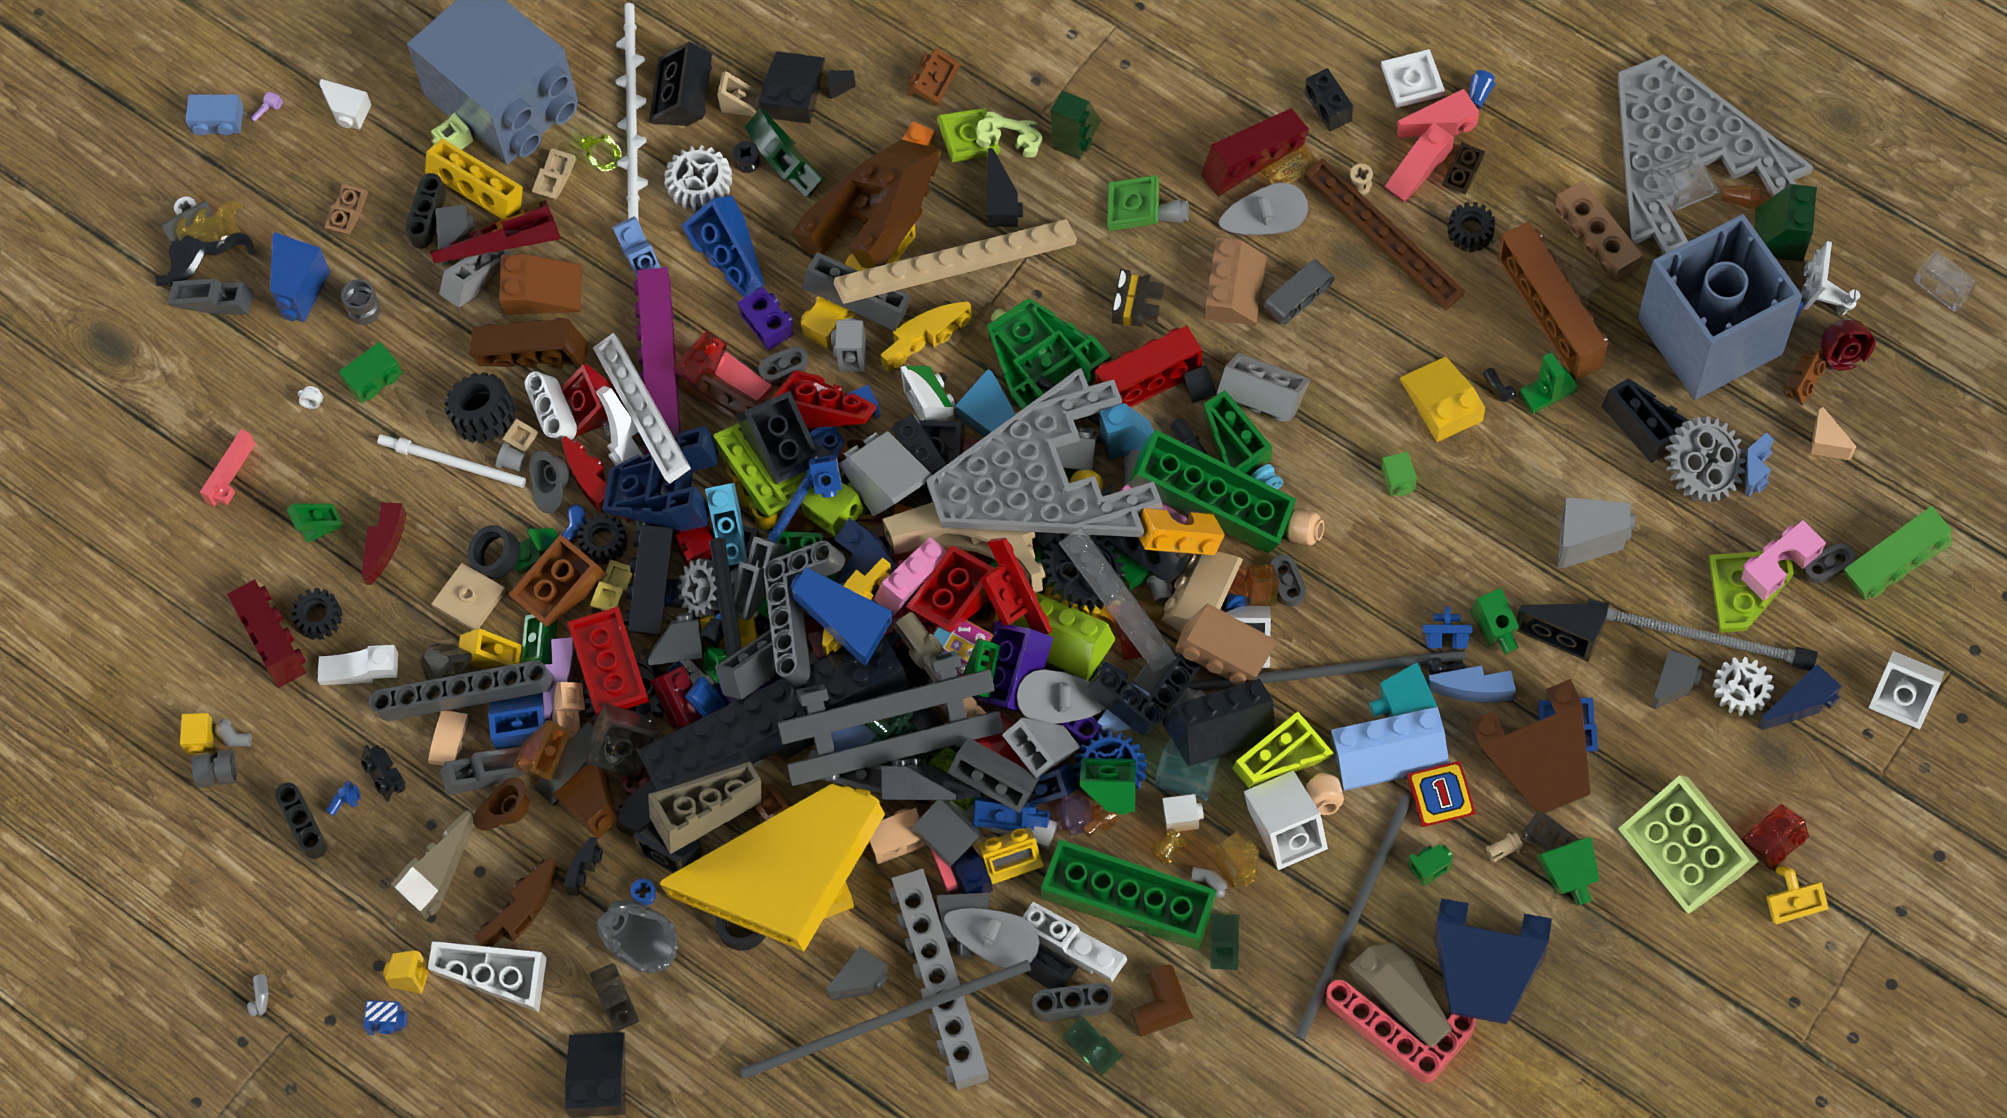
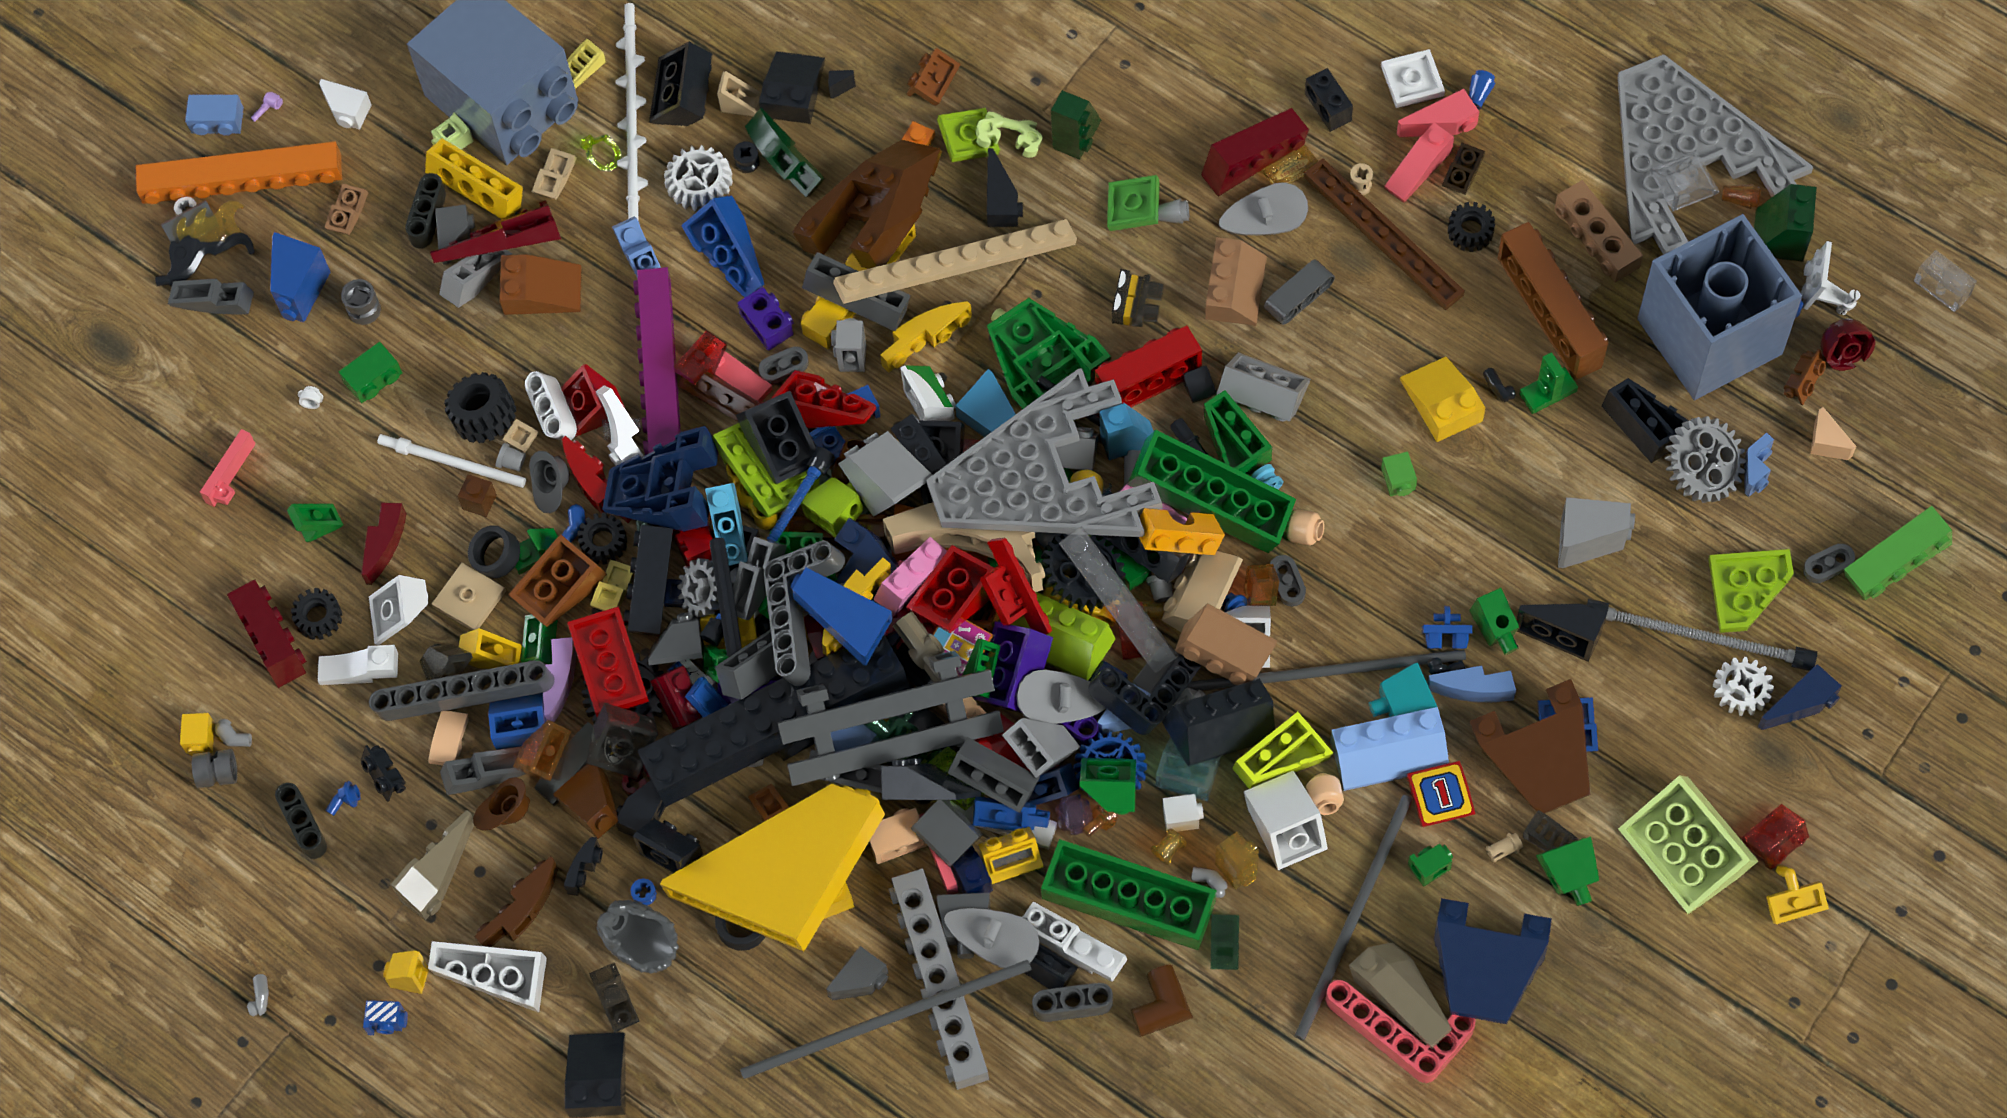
reddish brown wedge [469,317,588,369] -> none
light nougat slope [552,682,585,740] -> none
white plate [593,333,691,484] -> none
dark tan wedge [648,762,761,854] -> none
blue brick [809,454,842,498] -> none
clear green slope [1061,1016,1122,1075] -> none
dark grey slope [1651,650,1703,709] -> none
bright pink arch [1741,520,1826,601] -> none
white slope [1869,651,1944,729] -> none
none -> orange brick [136,141,342,204]
none -> white slope [369,575,428,645]
none -> reddish brown brick [457,474,497,517]
none -> light yellow slope [567,39,606,89]

